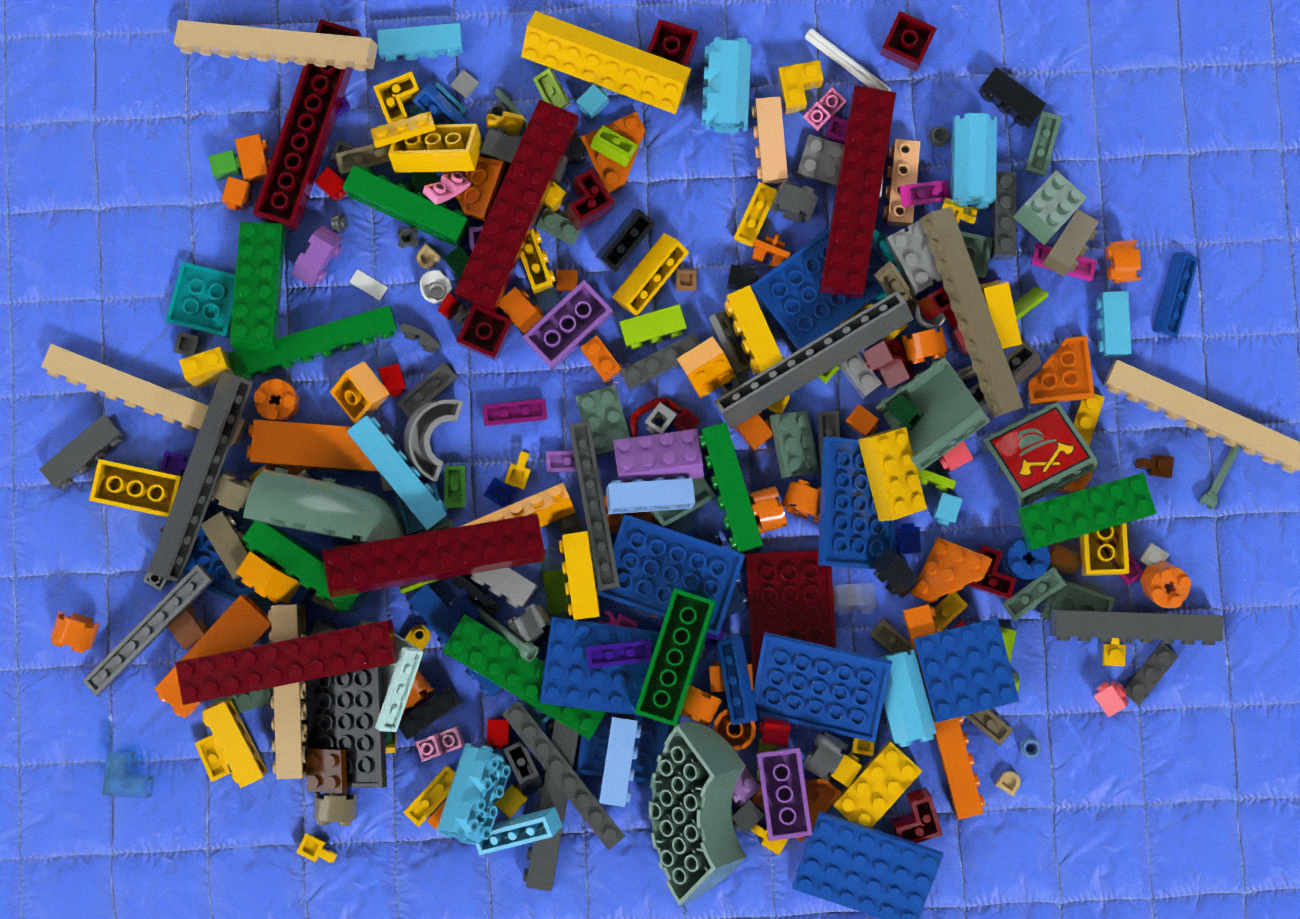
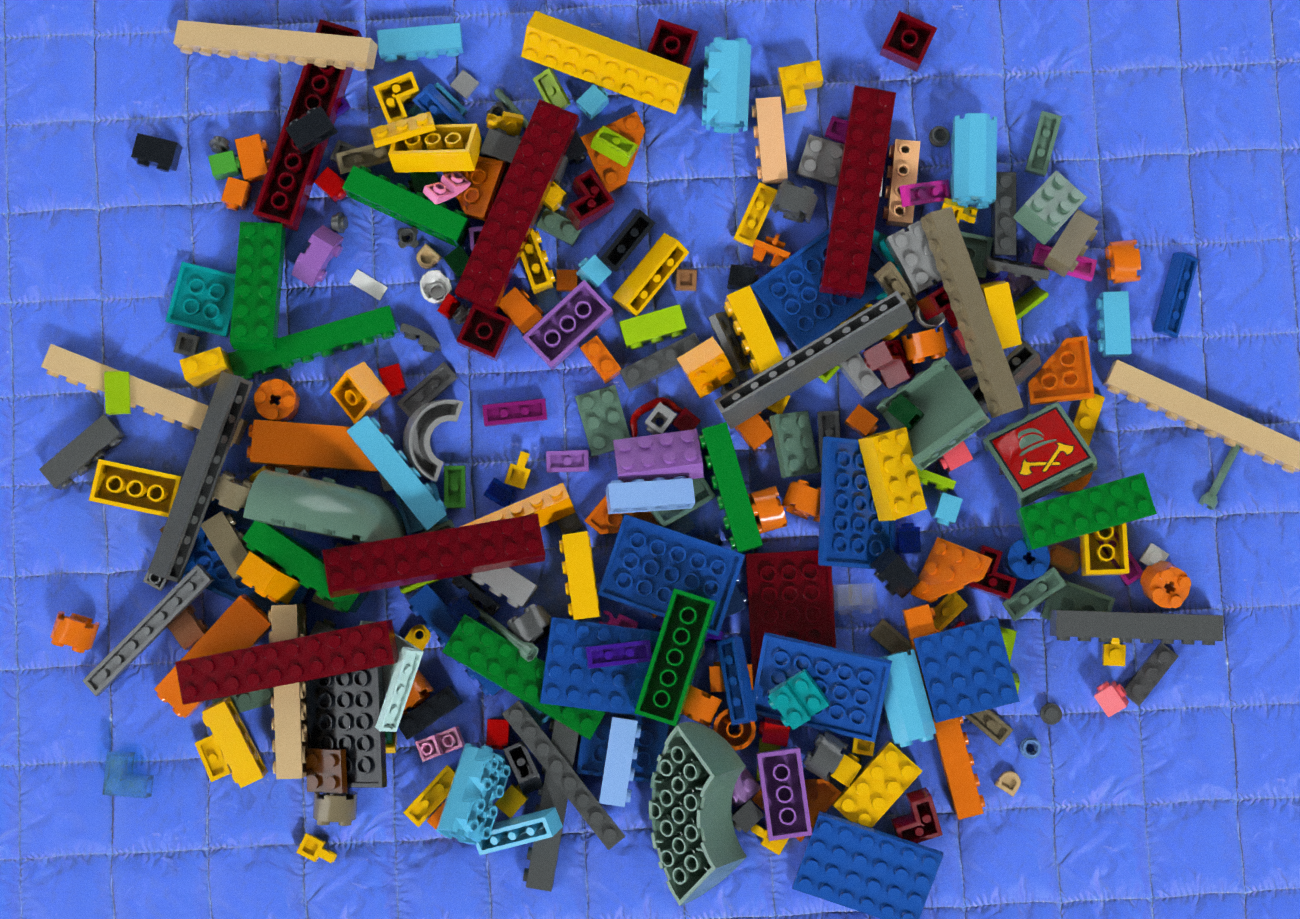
dark purple plate [159,450,188,477] -> none
clear neon green plate [543,569,569,614] -> none
dark grey plate [569,421,620,591] -> none
bright pink slope [803,87,848,131] -> none
white axle [805,29,891,91] -> none
black brick [978,67,1046,128] -> none
reddish brown plate [1135,454,1174,479] -> none
none -> lime slope [104,371,131,415]
none -> black brick [131,133,182,172]
none -> dark grey plate [209,136,230,154]
none -> black brick [285,106,338,154]
none -> medium azure brick [576,254,612,290]
none -> teal plate [768,668,830,730]
none -> dark grey plate [983,255,1050,281]
none -> clear purple bracket [1003,273,1035,299]
none -> dark grey plate [1040,703,1062,725]

